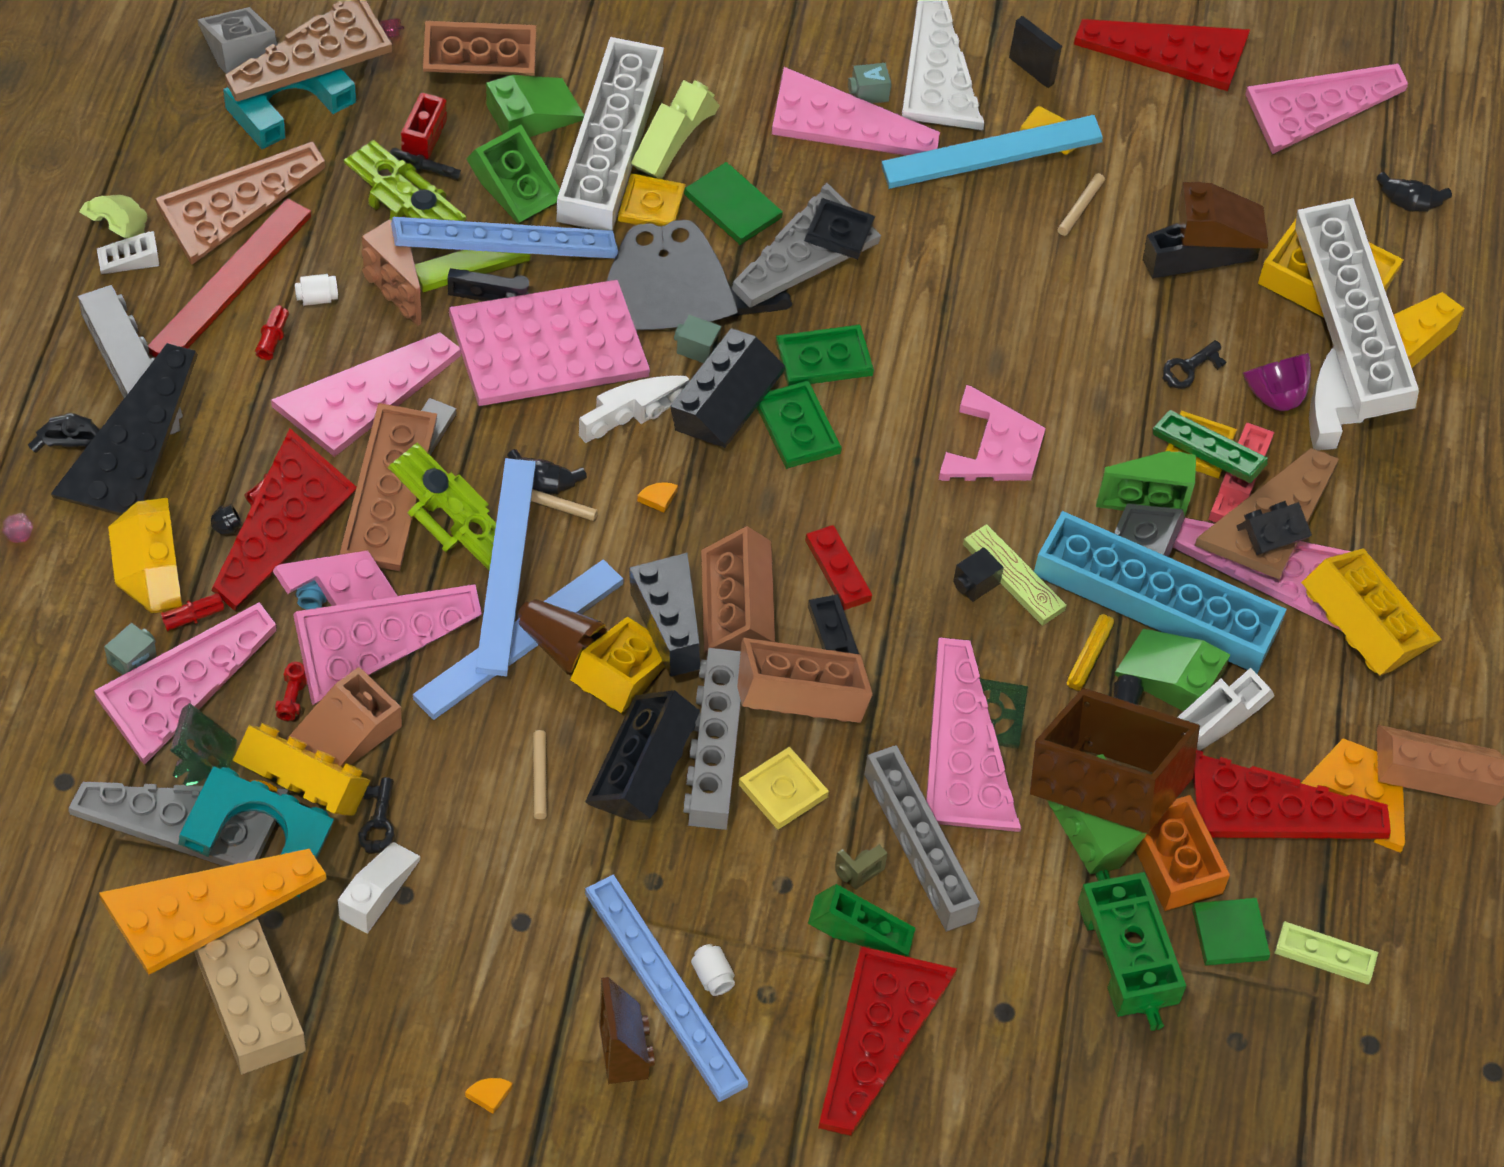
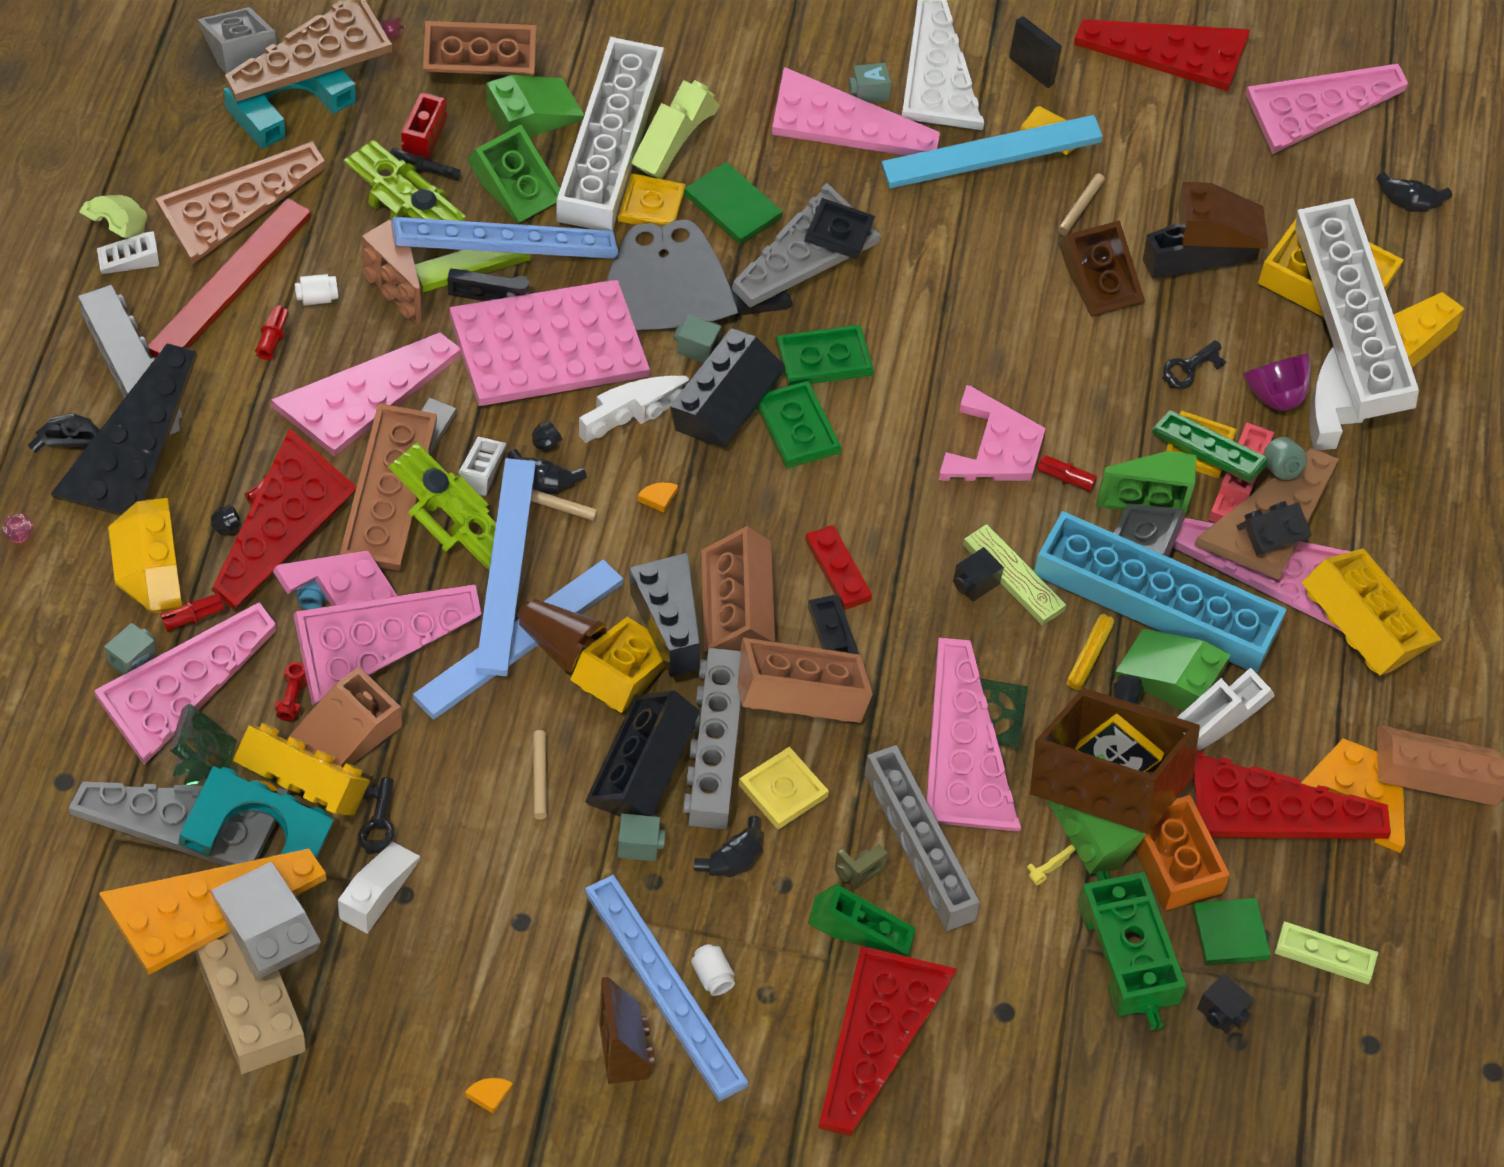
none -> light grey slope [210,862,320,981]
none -> white slope [459,437,506,496]
none -> black plate [532,420,563,451]
none -> sand green brick [617,814,666,861]
none -> black piece [694,816,764,878]
none -> light yellow piece [1027,844,1075,885]
none -> red axle [1037,455,1098,493]
none -> reddish brown slope [1058,220,1145,317]
none -> tile [1076,713,1164,772]
none -> black brick [1197,974,1254,1034]
none -> sand green head [1263,437,1307,480]

